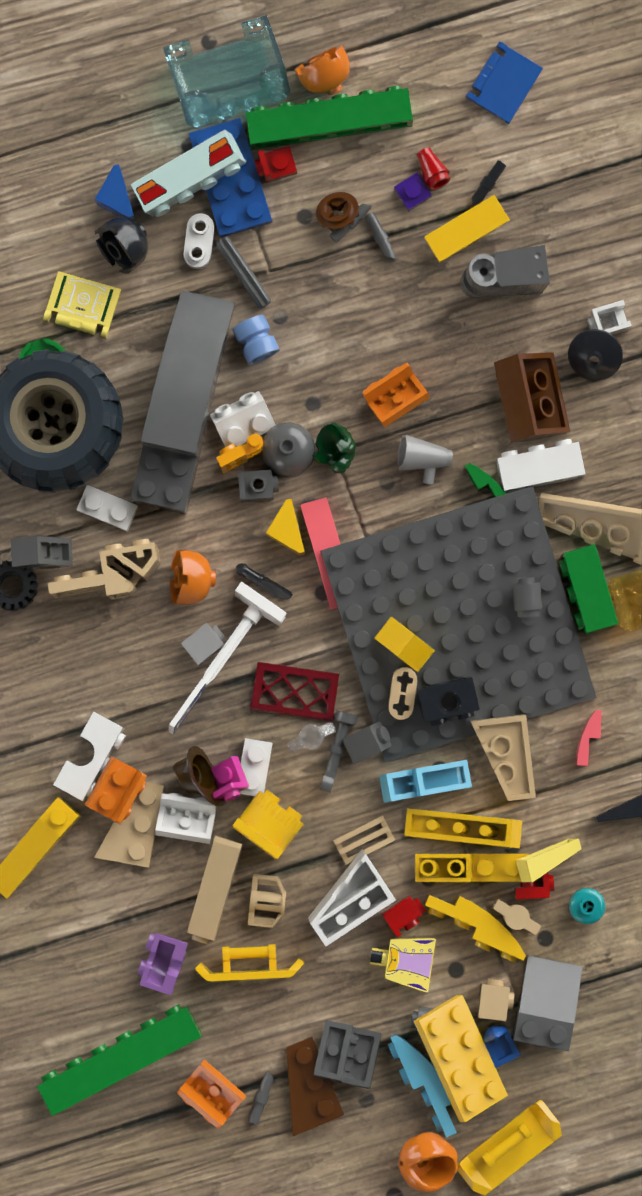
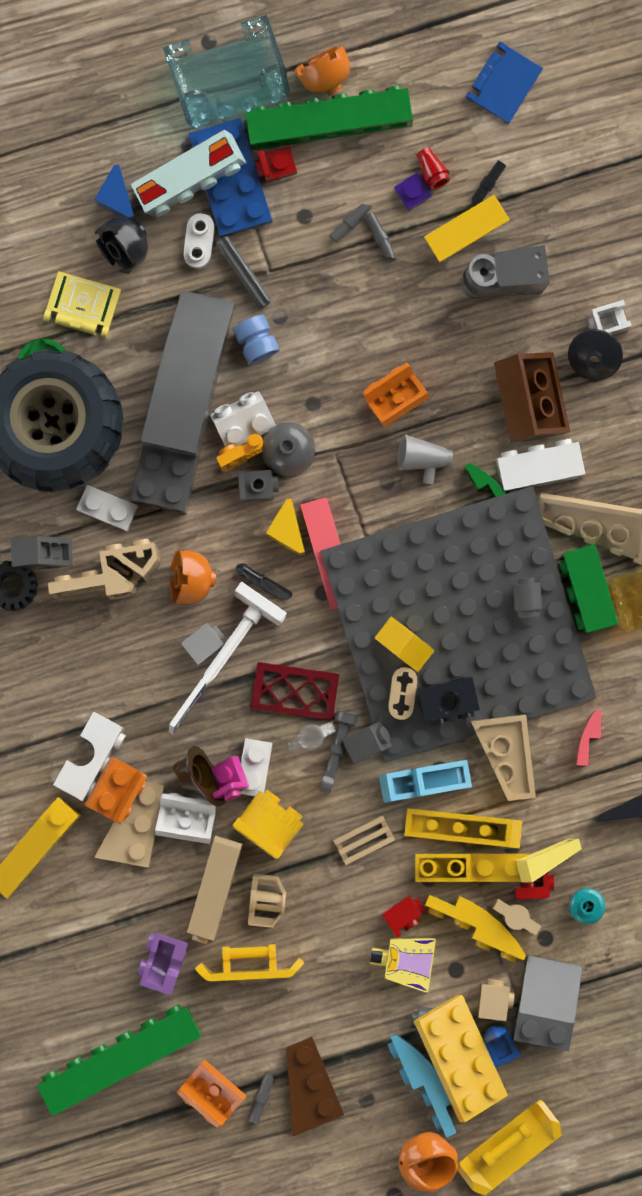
white wedge [308,849,396,946] -> none
dark green hair [312,422,356,474] -> none
dark grey slope [314,1020,382,1089] -> none
reddish brown gear [316,192,359,232] -> none

